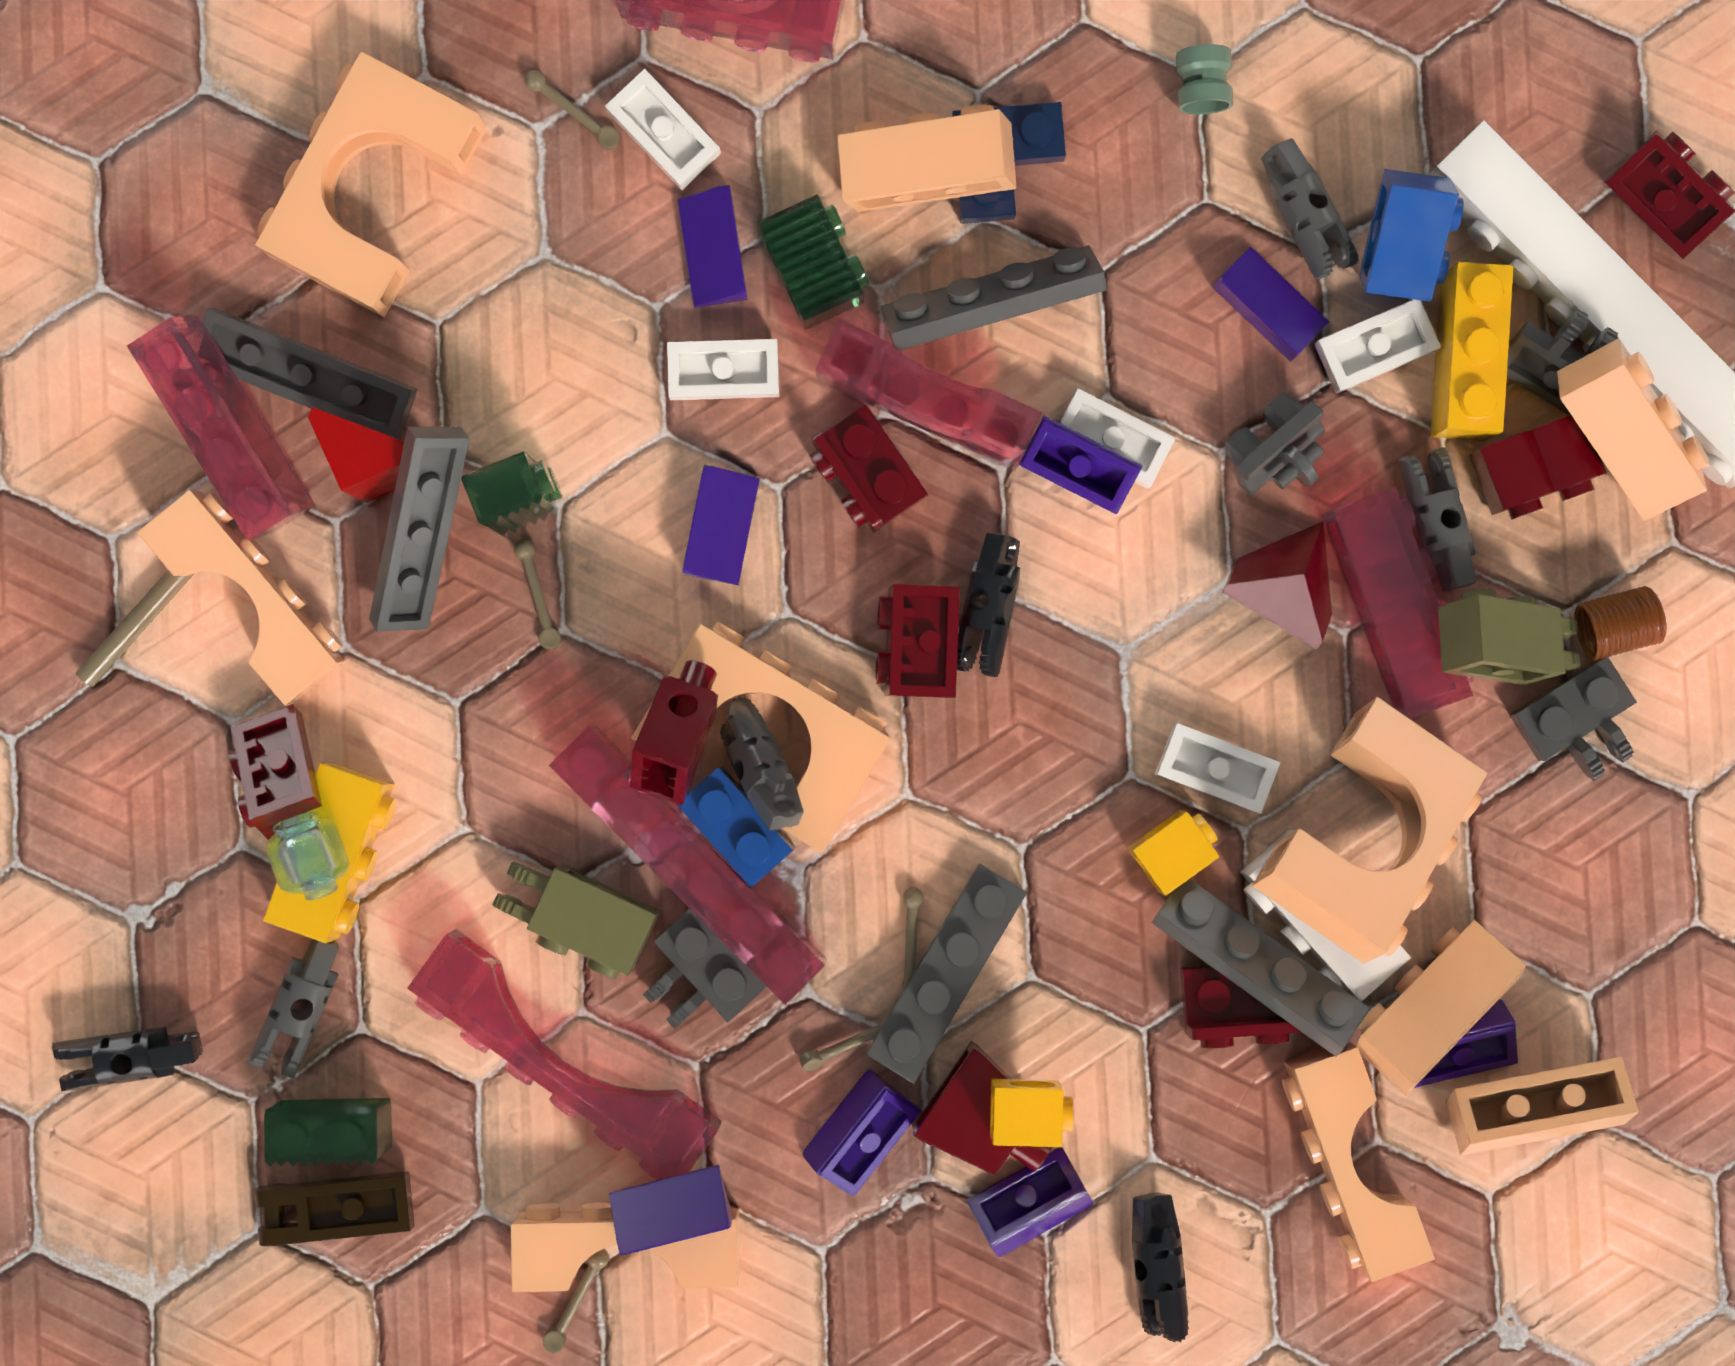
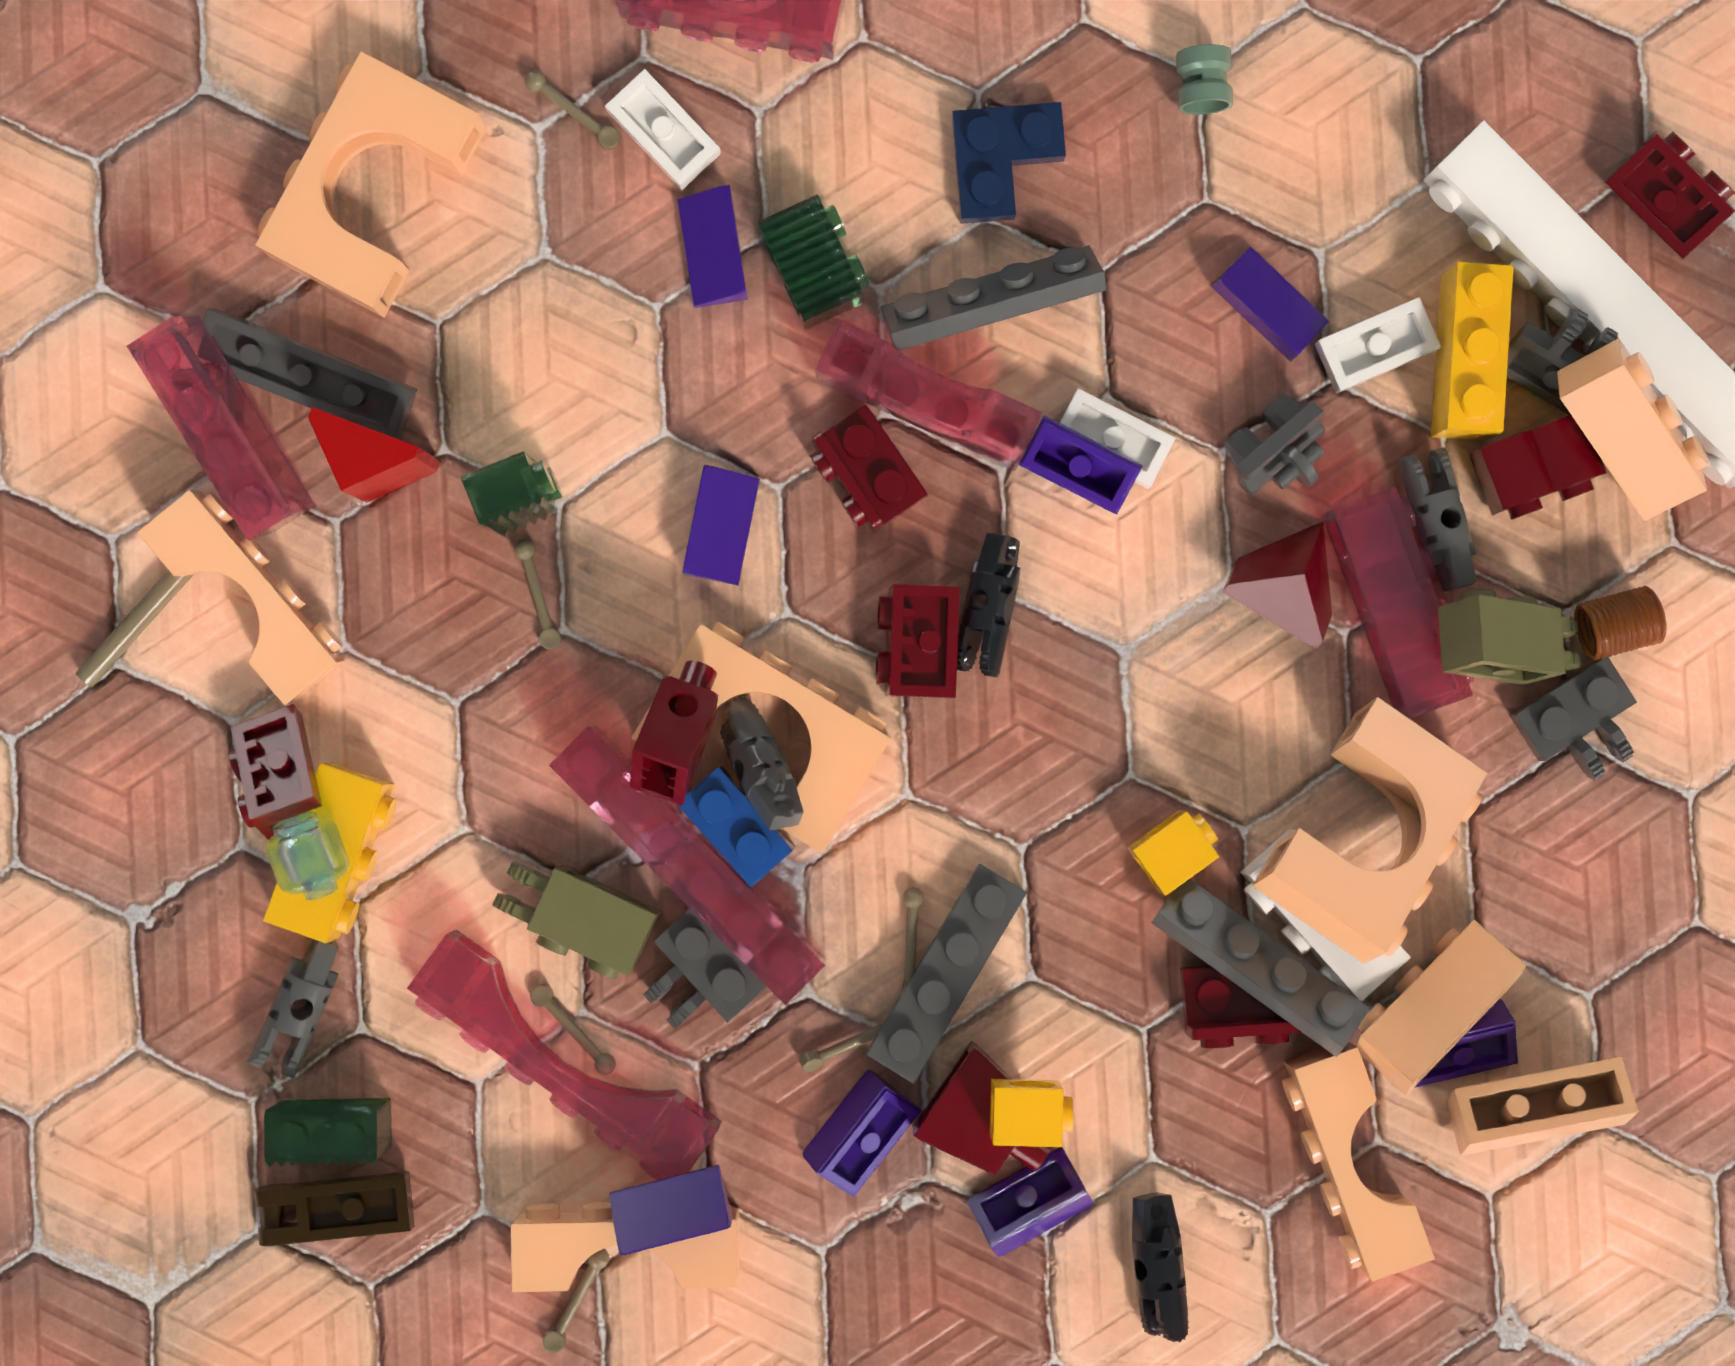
black hinge [52,1027,203,1091] -> none
dark grey plate [369,427,470,632] -> none
white plate [667,339,780,400] -> none
light nougat brick [837,104,1017,212] -> none
white plate [1155,723,1281,814] -> none
dark grey hinge [1261,138,1359,280] -> none
blue brick [1359,169,1464,302] -> none
none -> dark tan hinge [530,984,616,1075]

